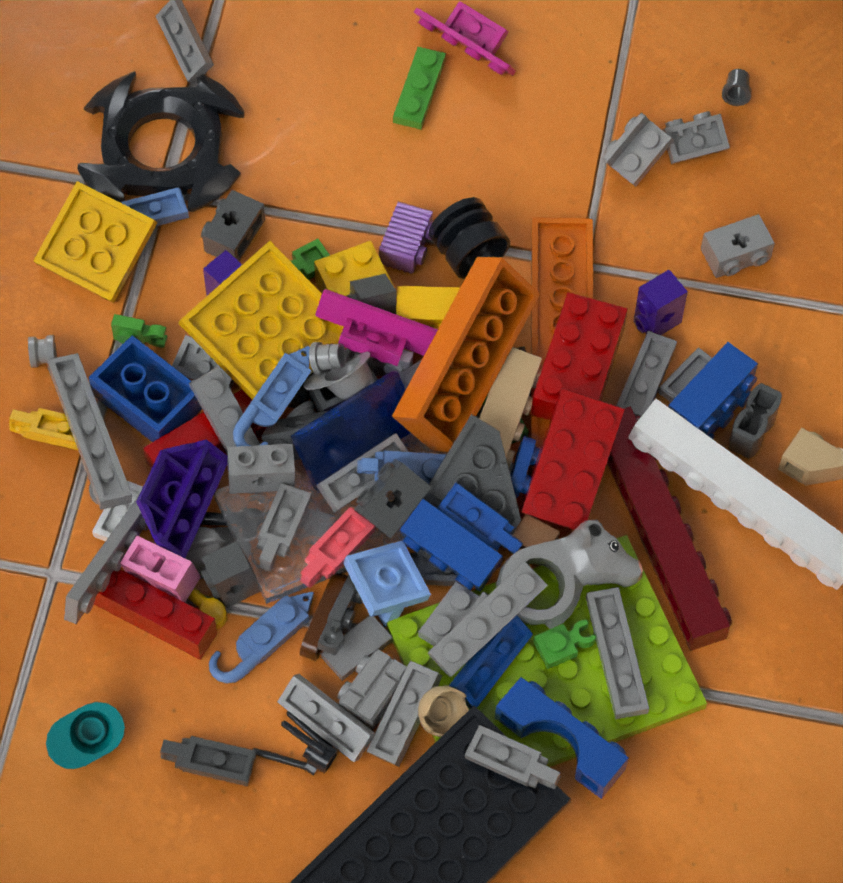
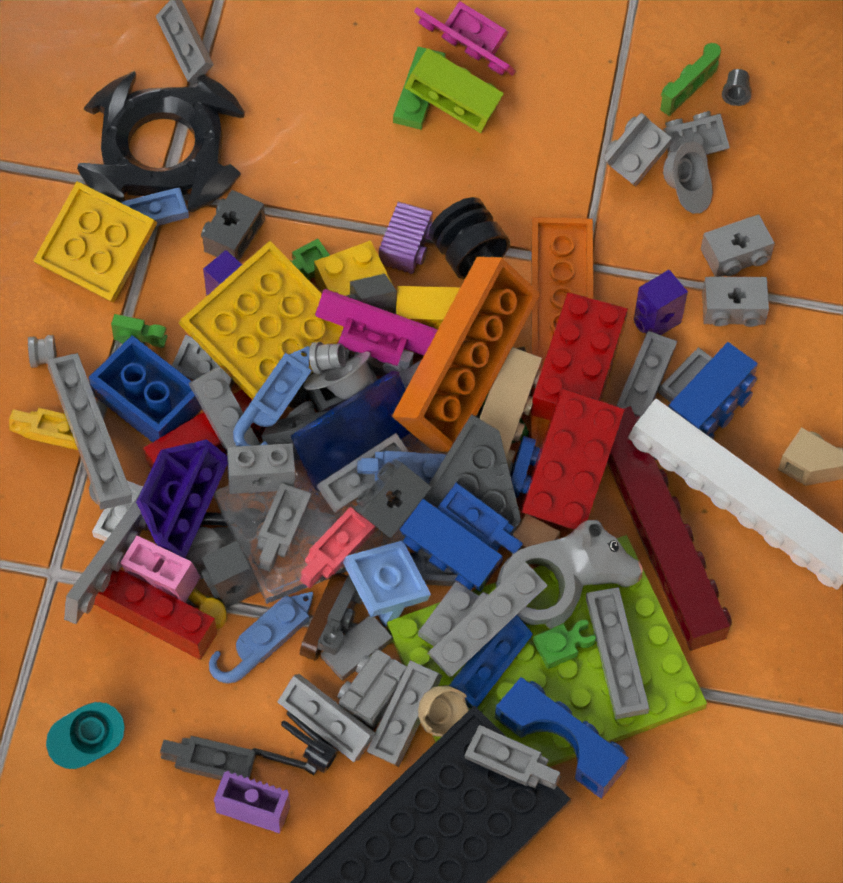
dark grey brick [729,383,782,459] -> none
none -> medium lavender brick [214,770,290,833]
none -> lime brick [404,48,504,133]
none -> bright green plate [660,43,721,116]
none -> light grey piece [663,141,713,214]
none -> light grey brick [702,277,769,327]

